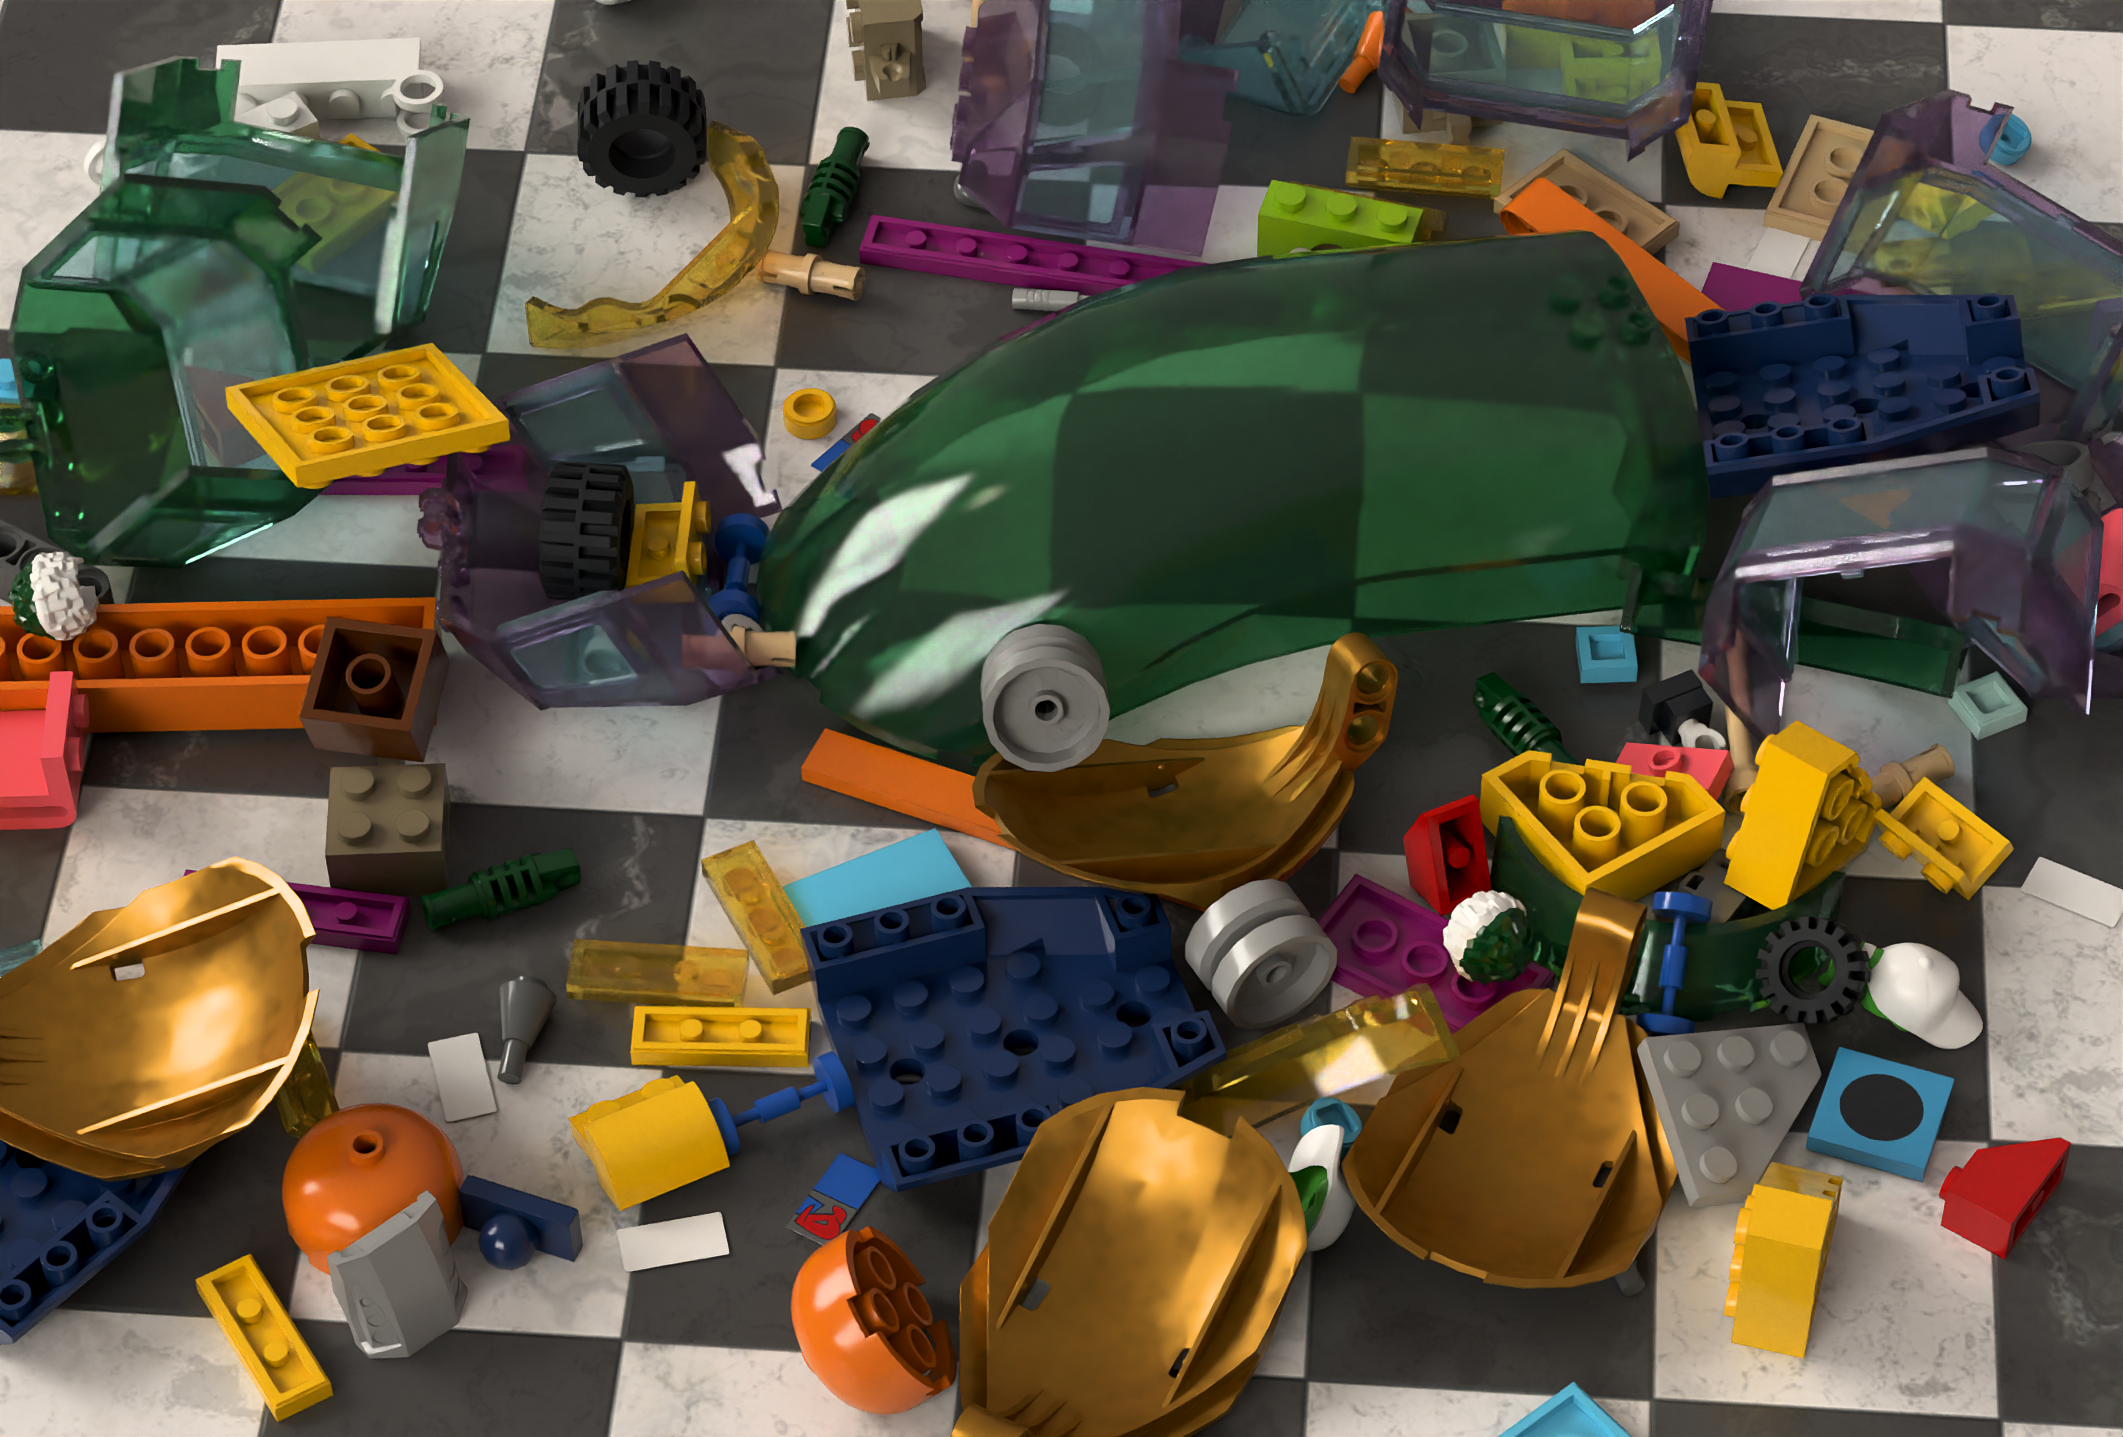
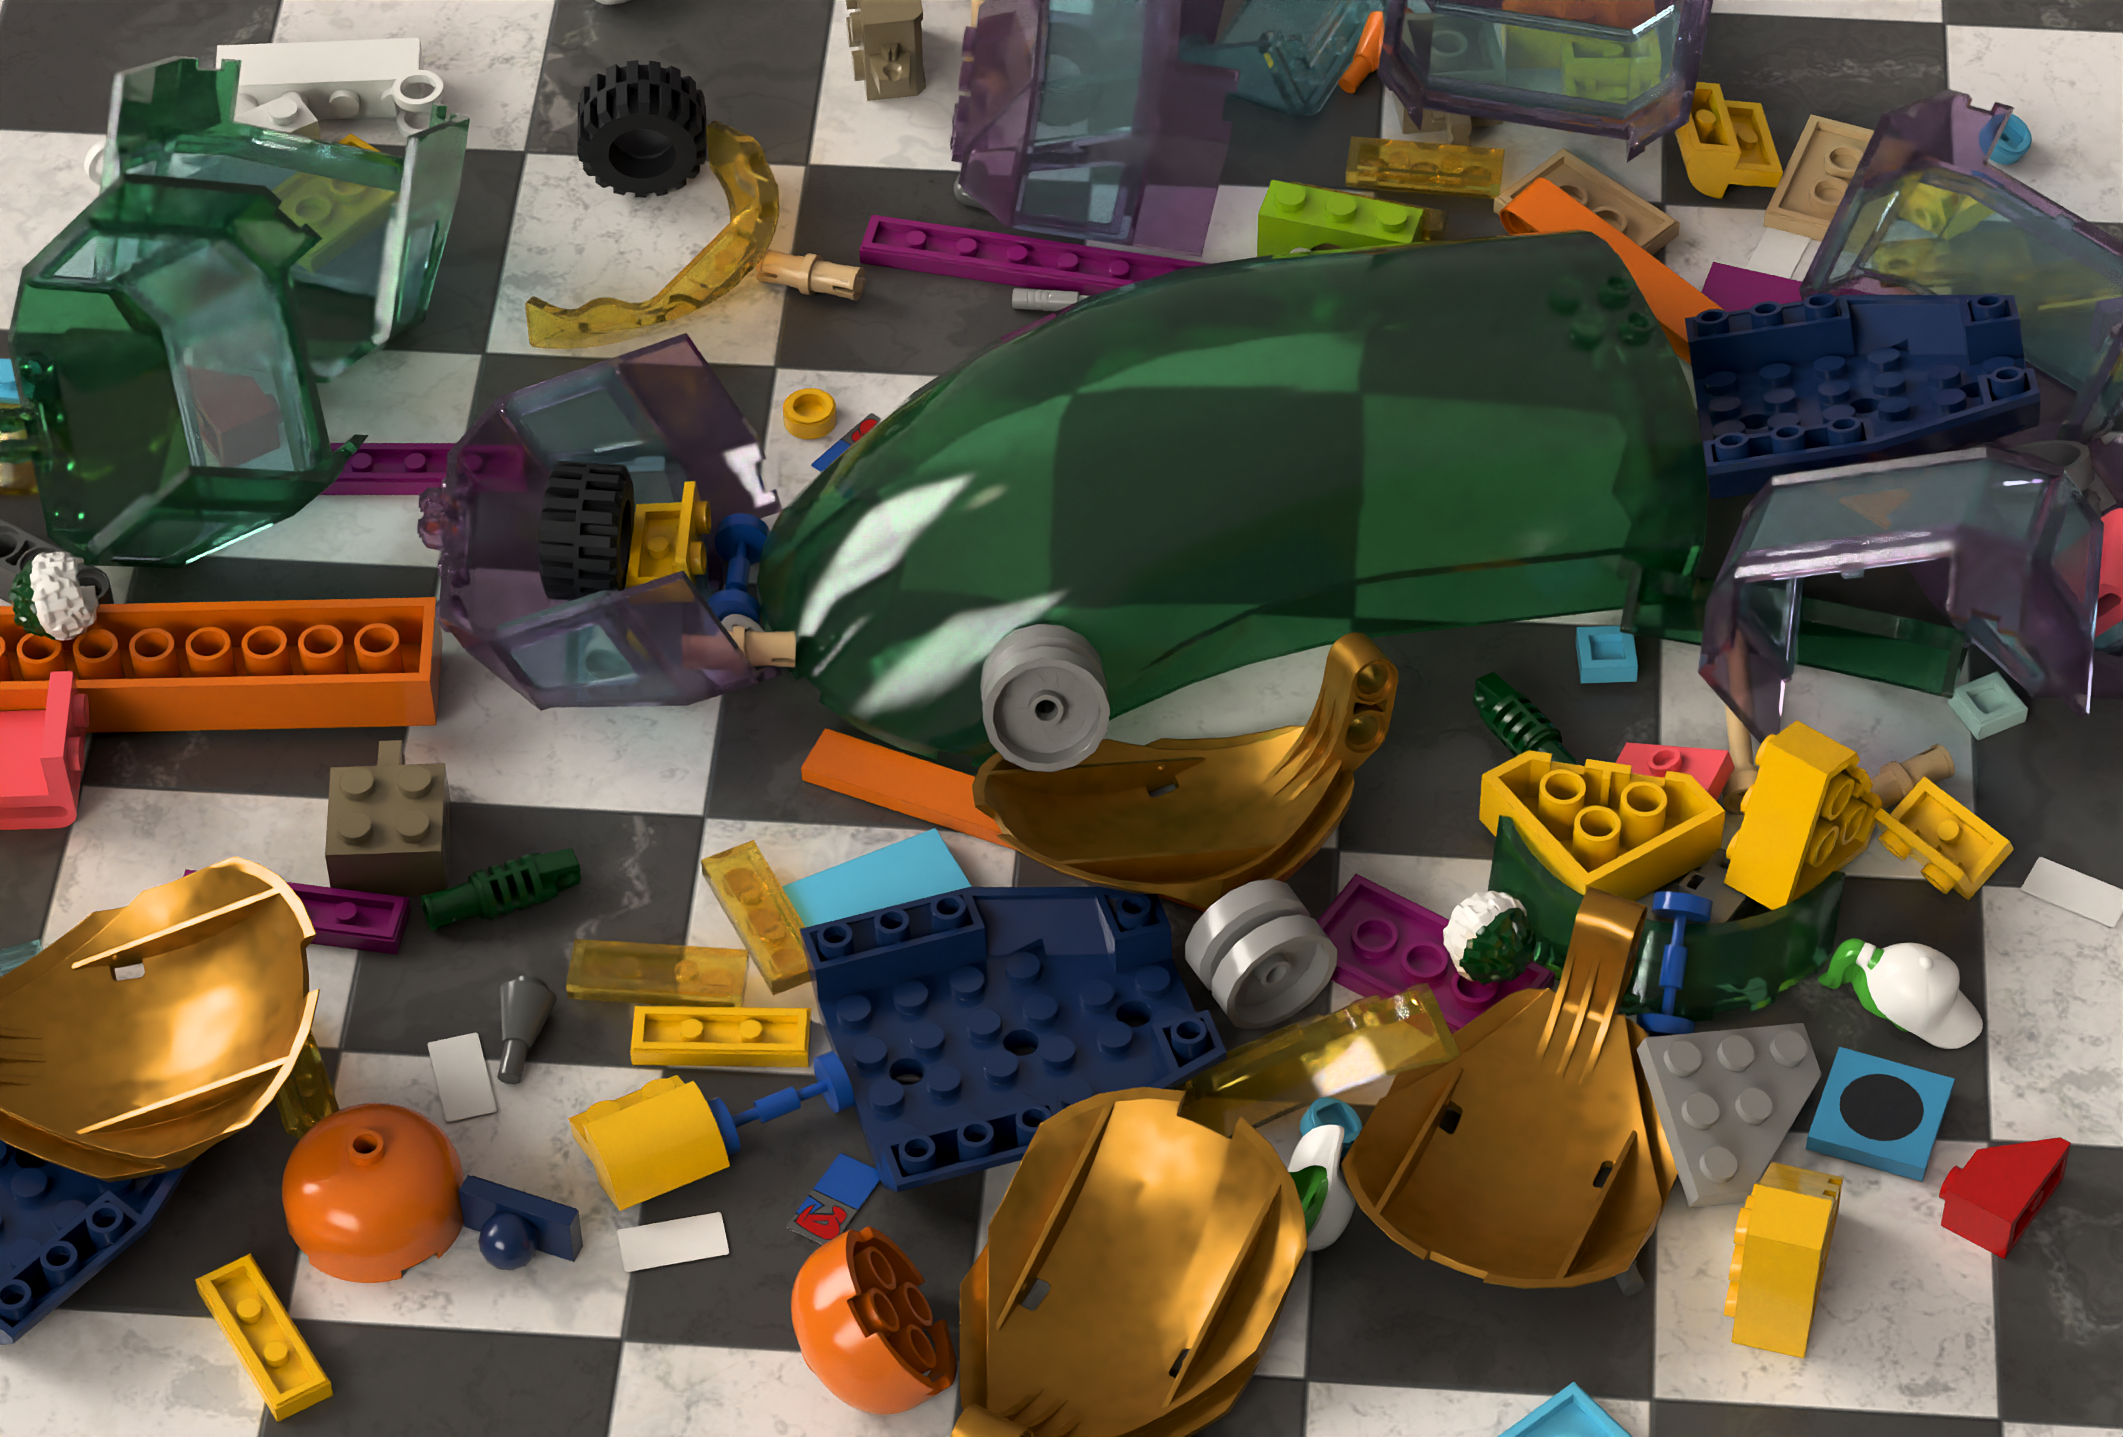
yellow plate [225,343,510,489] -> none
reddish brown brick [299,617,450,763] -> none
light grey slope [327,1190,468,1359] -> none
dark green hinge [799,127,870,247] -> none
red slope [1403,794,1492,916] -> none
black piece [1638,669,1726,750] -> none
black tyre [1755,916,1871,1024] -> none

